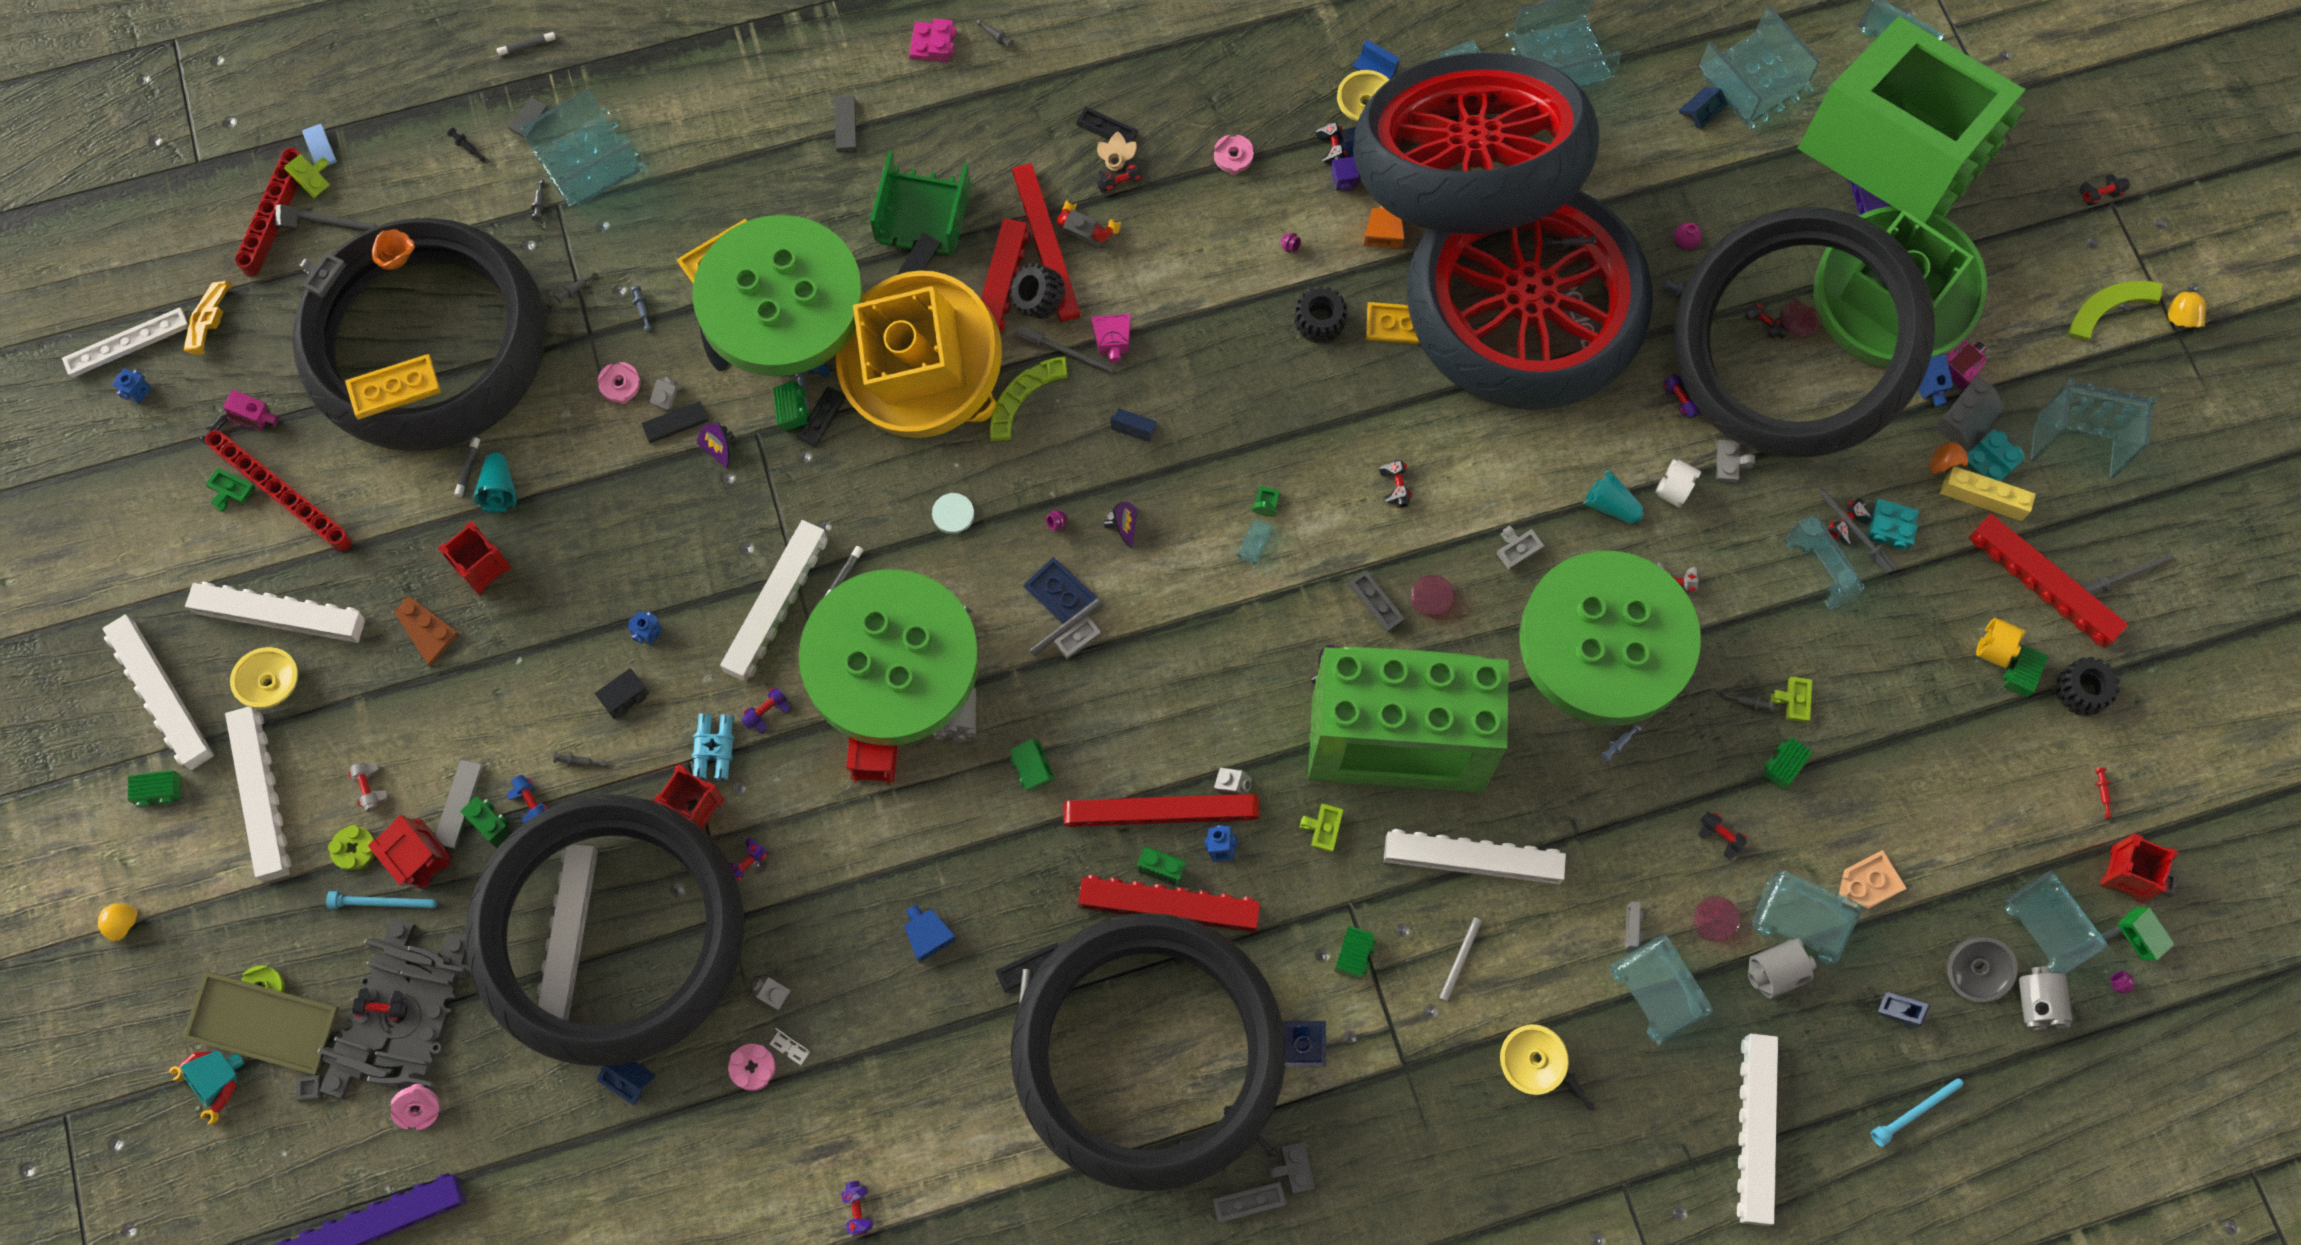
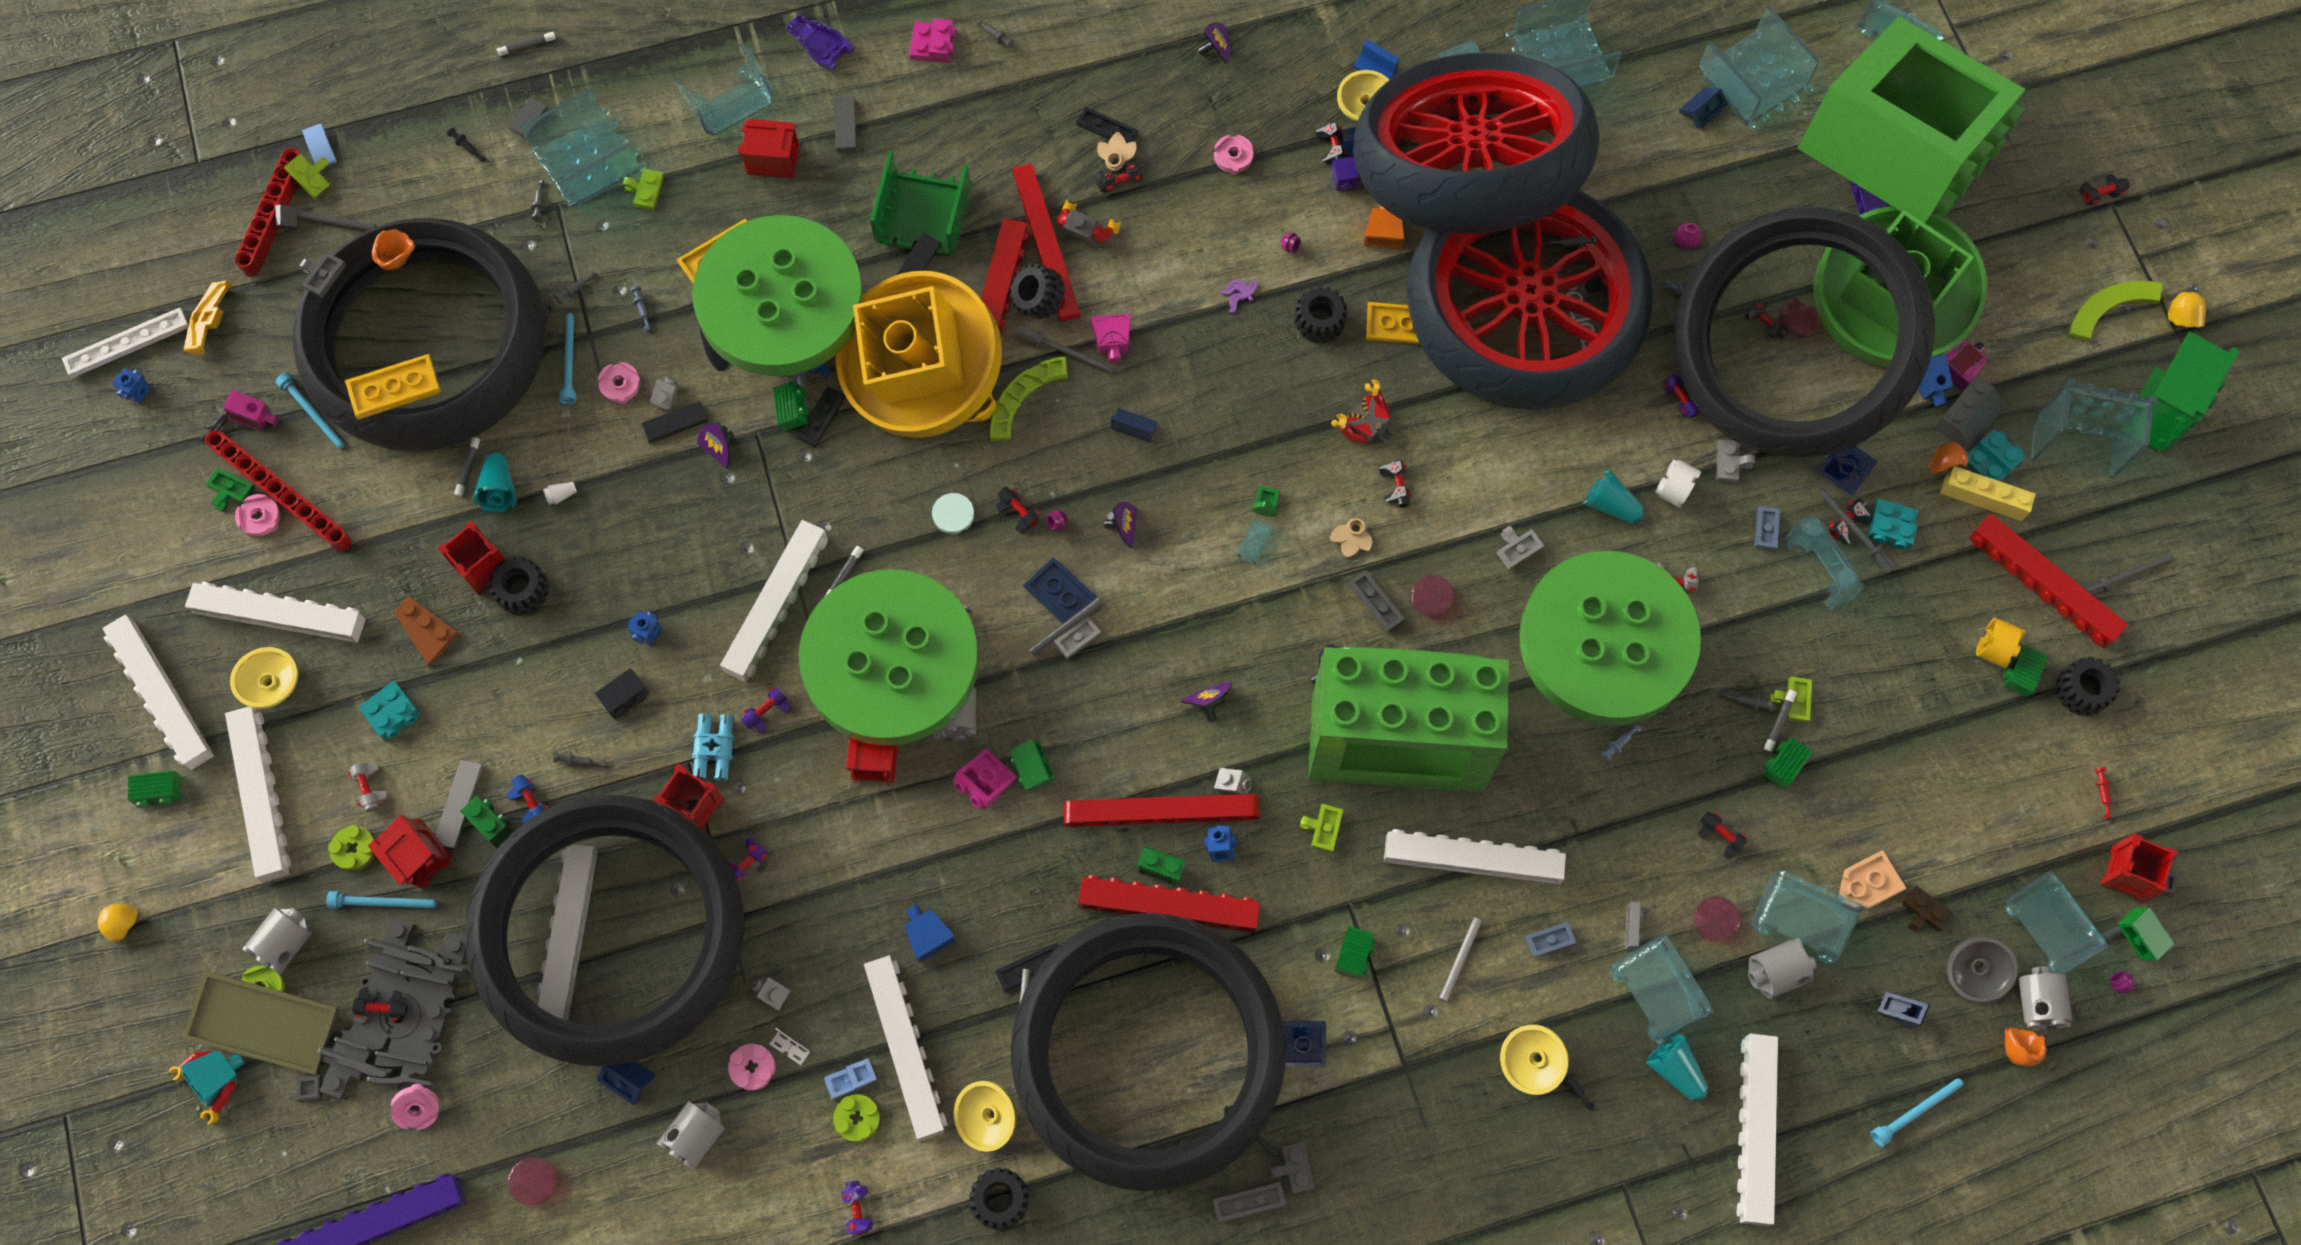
none -> bright pink plate [235,494,281,536]
none -> light grey cylinder [242,907,313,975]
none -> medium azure piece [275,372,345,448]
none -> teal plate [358,681,421,741]
none -> black tyre [489,557,549,616]
none -> clear pink tile [508,1157,557,1205]
none -> white cone [543,481,577,505]
none -> medium azure piece [559,313,576,405]
none -> lime plate [623,168,664,211]
none -> light grey cylinder [656,1101,726,1171]
none -> clear light blue windscreen [674,43,774,135]
none -> red container [738,119,800,179]
none -> dark purple animal [786,13,855,71]
none -> light blue slope [824,1059,877,1100]
none -> lime plate [833,1094,880,1142]
none -> white brick [864,955,948,1142]
none -> dark pink plate [953,748,1018,811]
none -> light yellow dish [954,1081,1017,1152]
none -> black tyre [969,1167,1029,1230]
none -> black piece [996,487,1039,534]
none -> shield [1181,681,1232,722]
none -> shield [1198,22,1231,64]
none -> medium lavender piece [1221,279,1258,314]
none -> tan plate [1330,518,1372,558]
none -> torso [1331,380,1394,445]
none -> sand blue plate [1525,922,1576,958]
none -> black bar [1585,274,1602,294]
none -> teal cone [1646,1035,1708,1101]
none -> sand blue plate [1754,506,1780,551]
none -> dark grey bar [1764,689,1797,753]
none -> clear blue slope [1817,446,1878,496]
none -> dark brown plate [1902,885,1954,932]
none -> orange hair [2005,1028,2047,1067]
none -> green windscreen [2119,332,2239,453]

